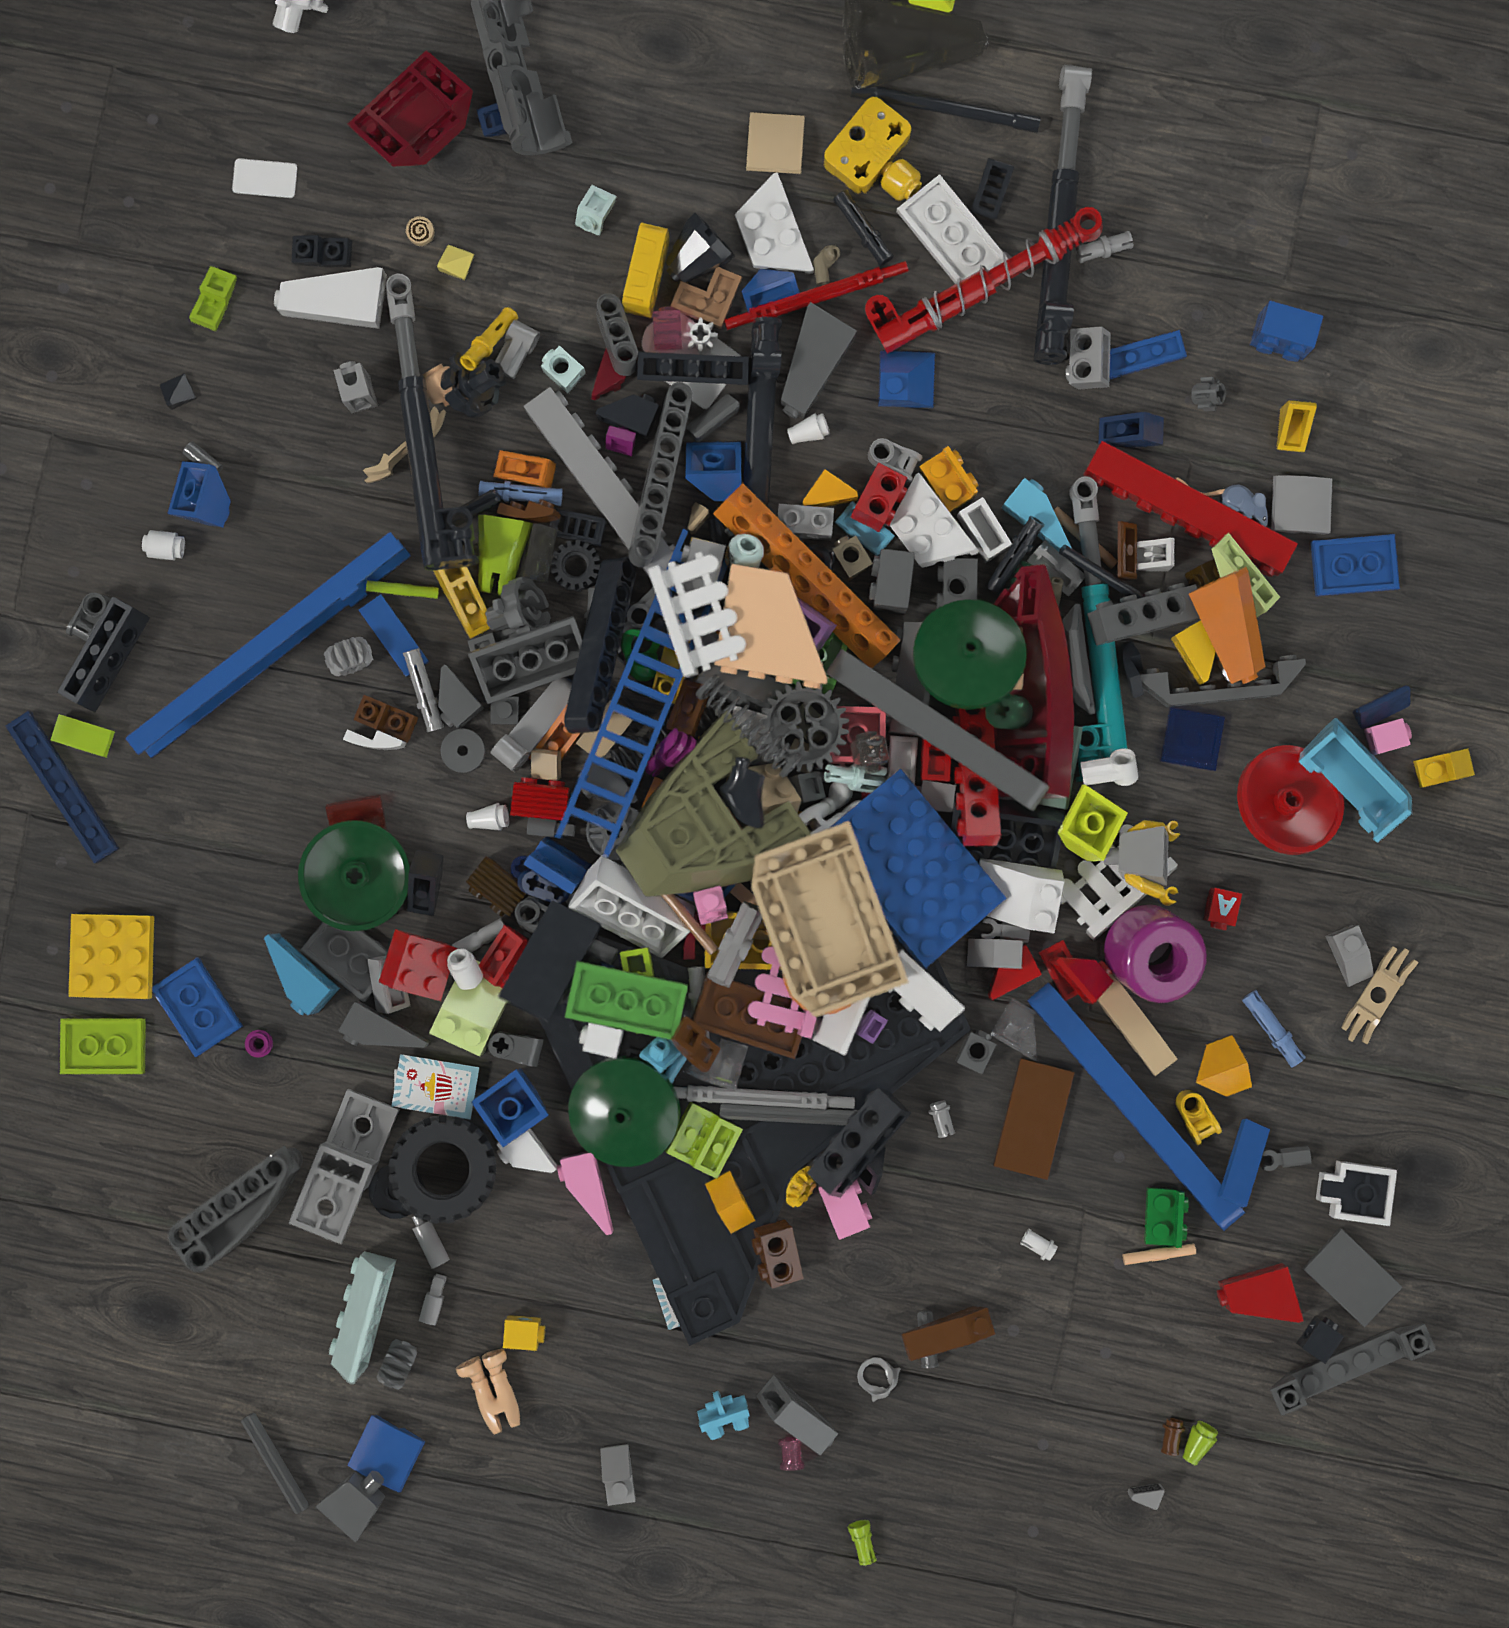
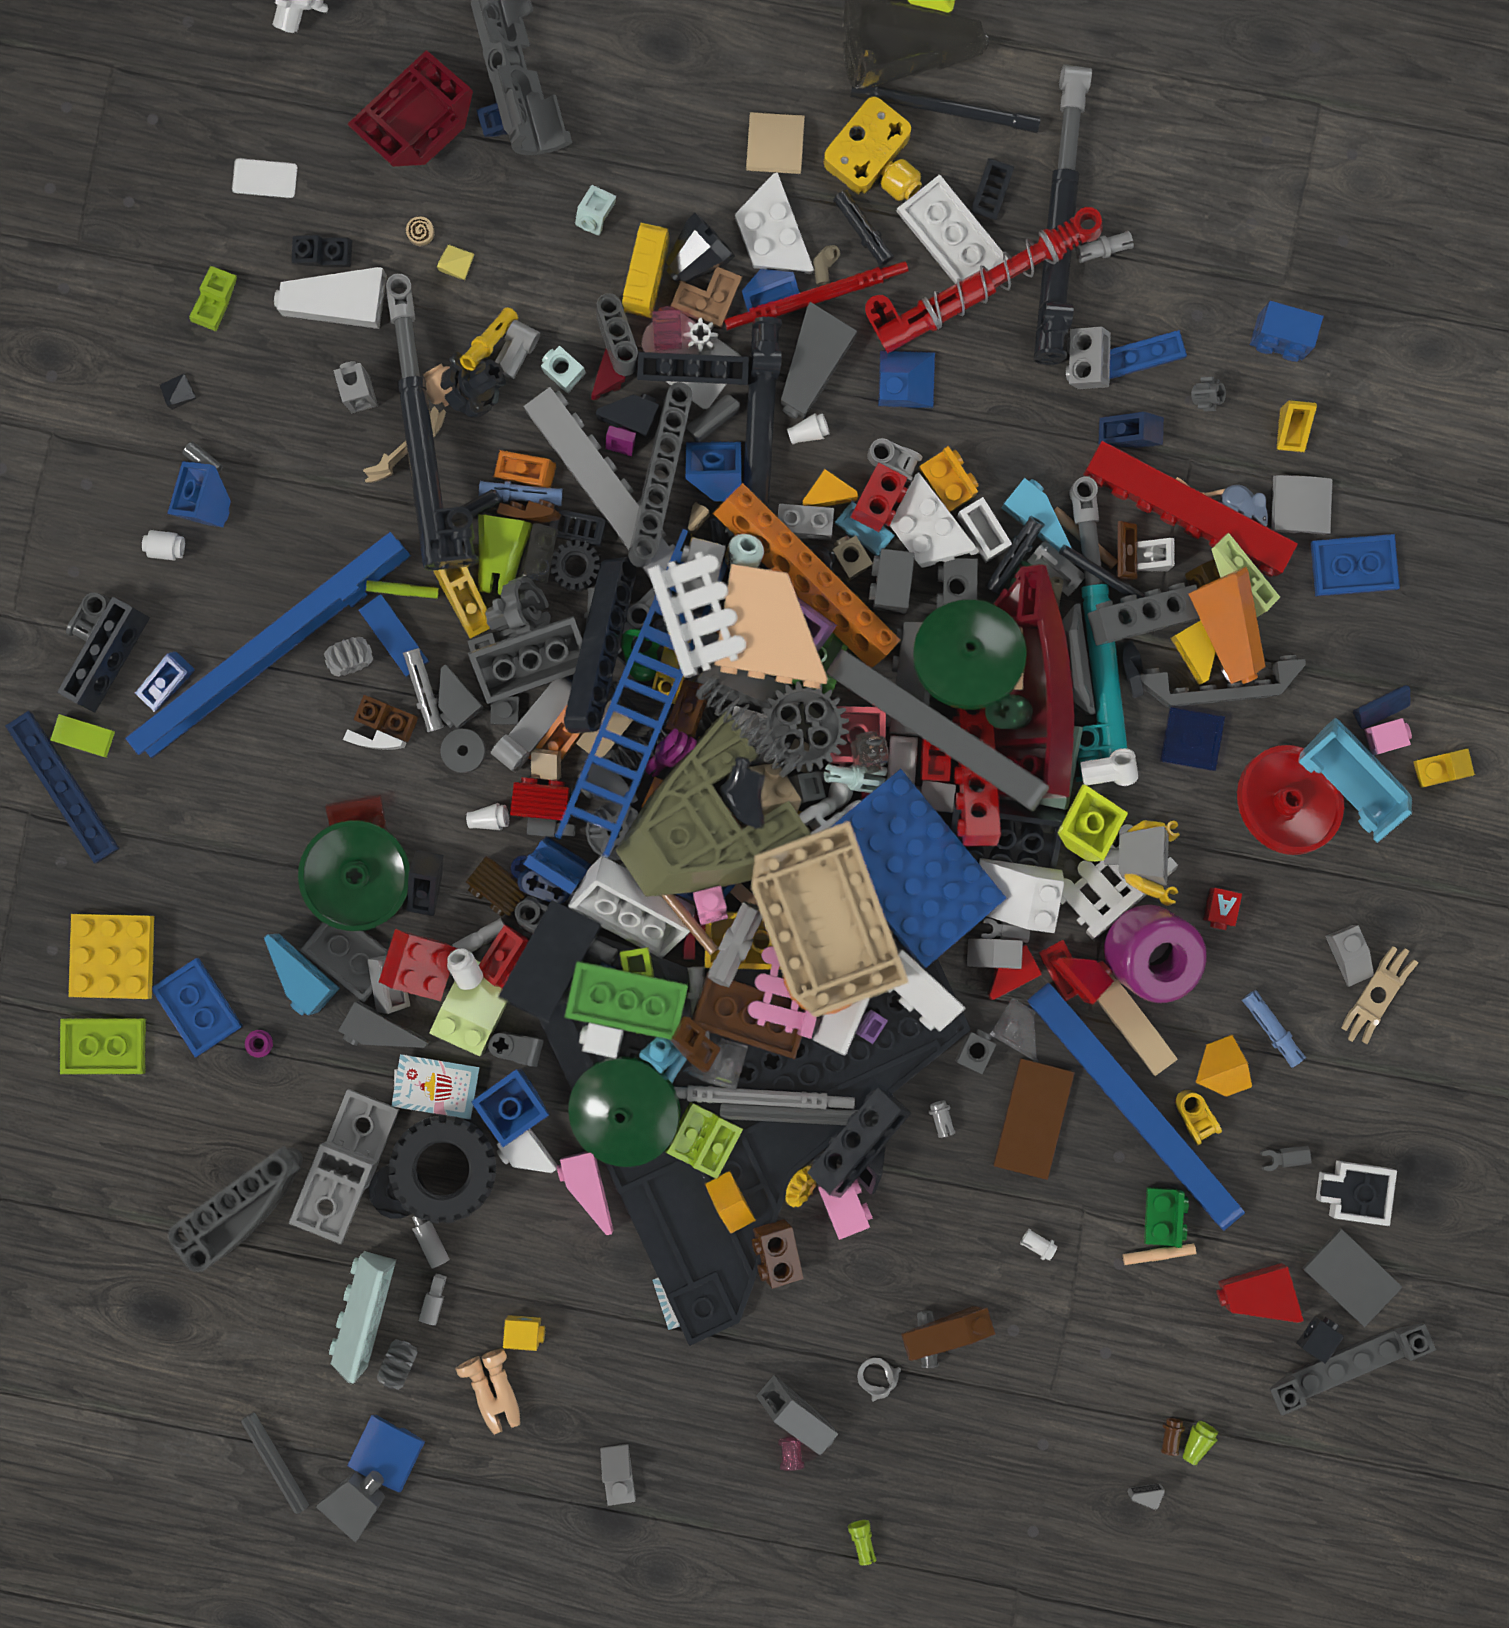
medium azure hips [697,1391,750,1440] -> none
blue tile [1218,1119,1270,1208] -> none
none -> slope [135,652,195,712]

